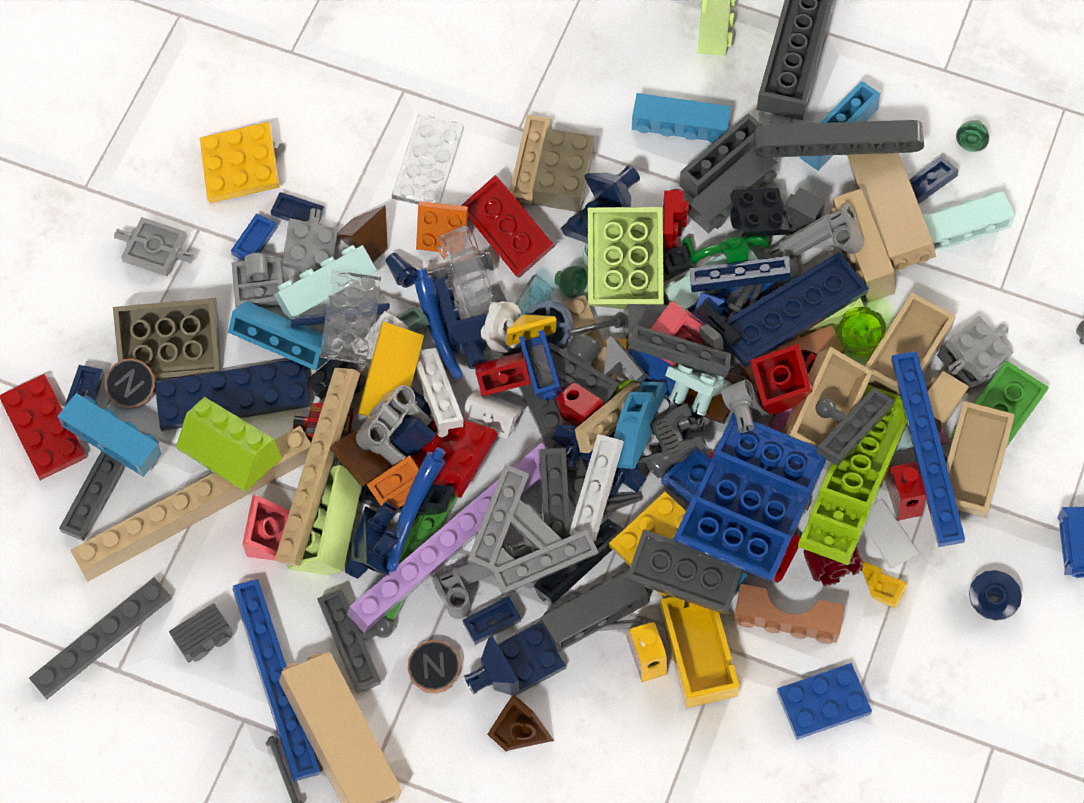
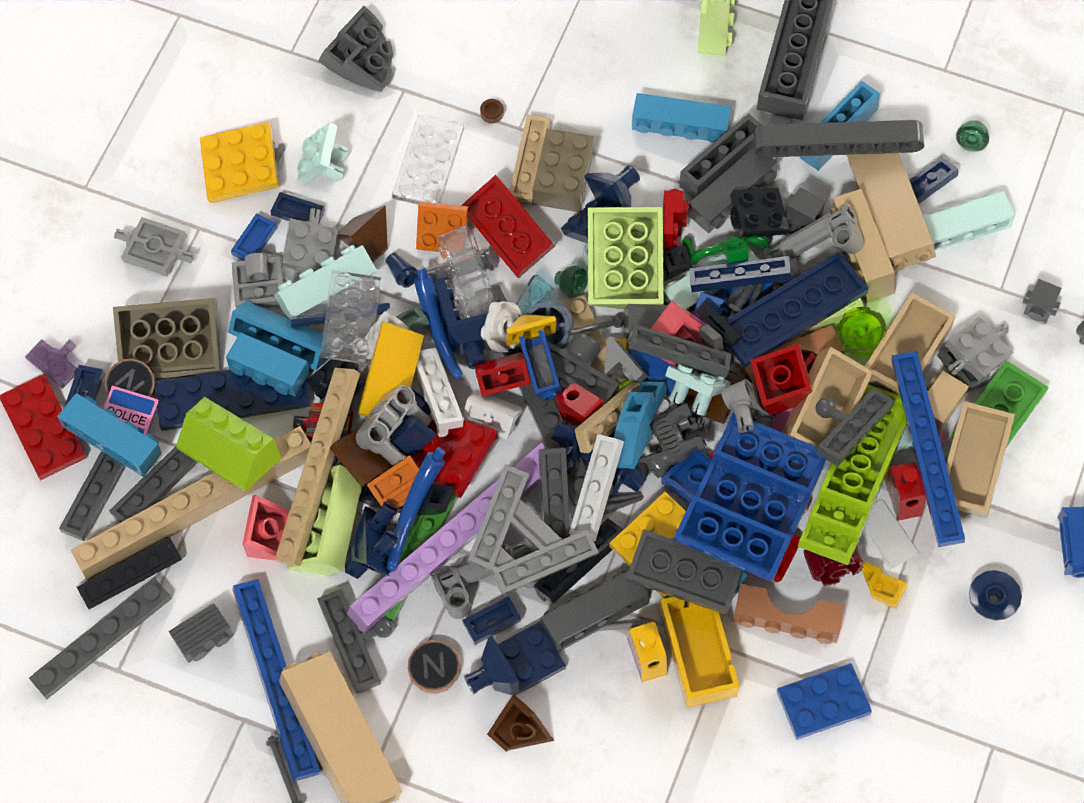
none -> clear purple plate [25,339,77,389]
none -> black hinge [76,536,182,610]
none -> piece [103,386,159,435]
none -> dark grey plate [109,446,198,523]
none -> dark azure brick [226,332,310,397]
none -> light aqua plate [297,122,348,184]
none -> dark grey brick [318,6,393,92]
none -> reddish brown tile [480,99,504,123]
none -> dark grey brick [1023,279,1062,323]

